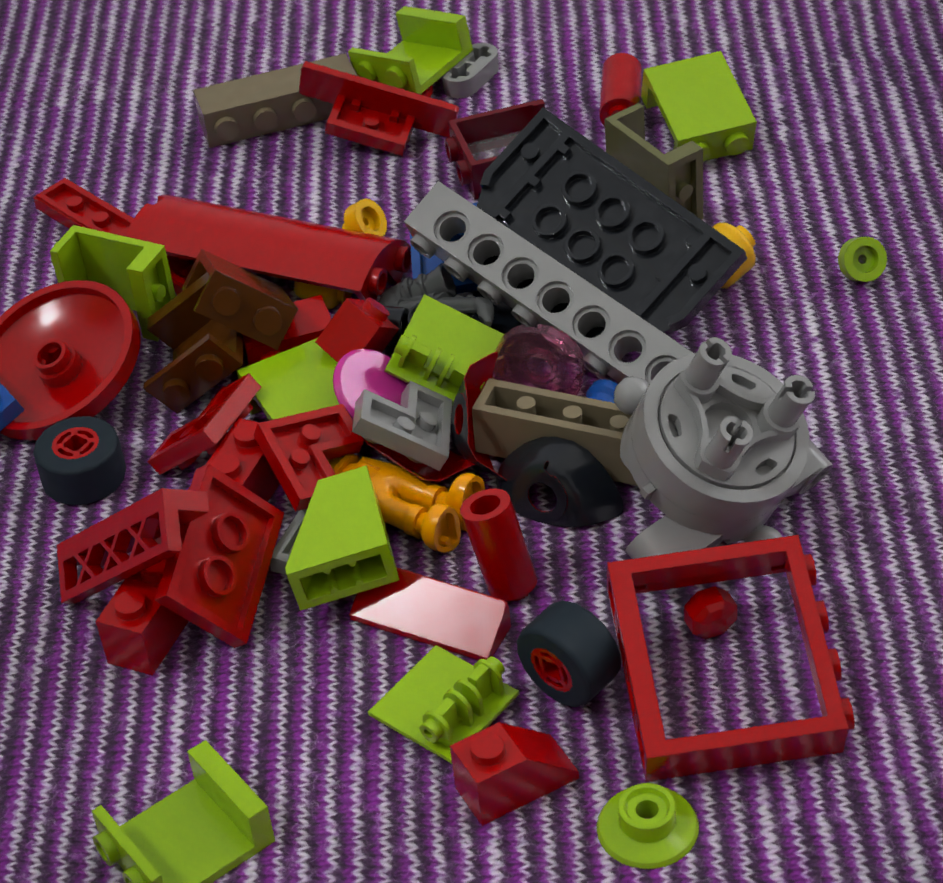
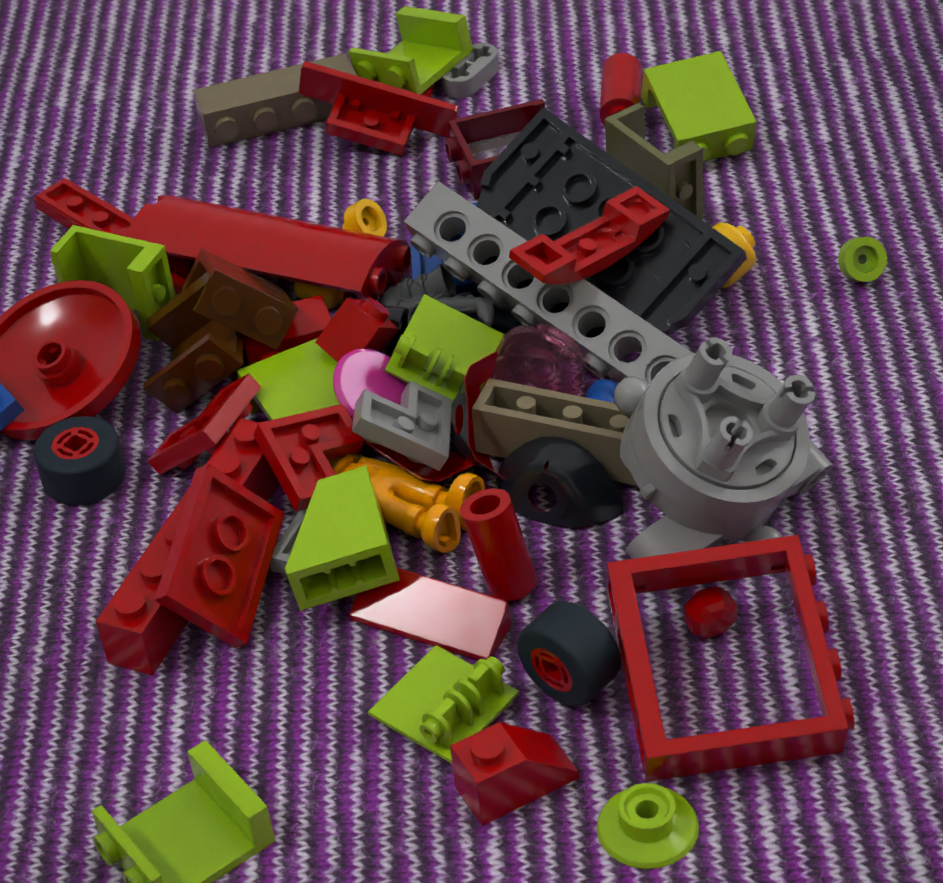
red fence [57,488,209,604] -> none
none -> red slope [509,186,670,285]

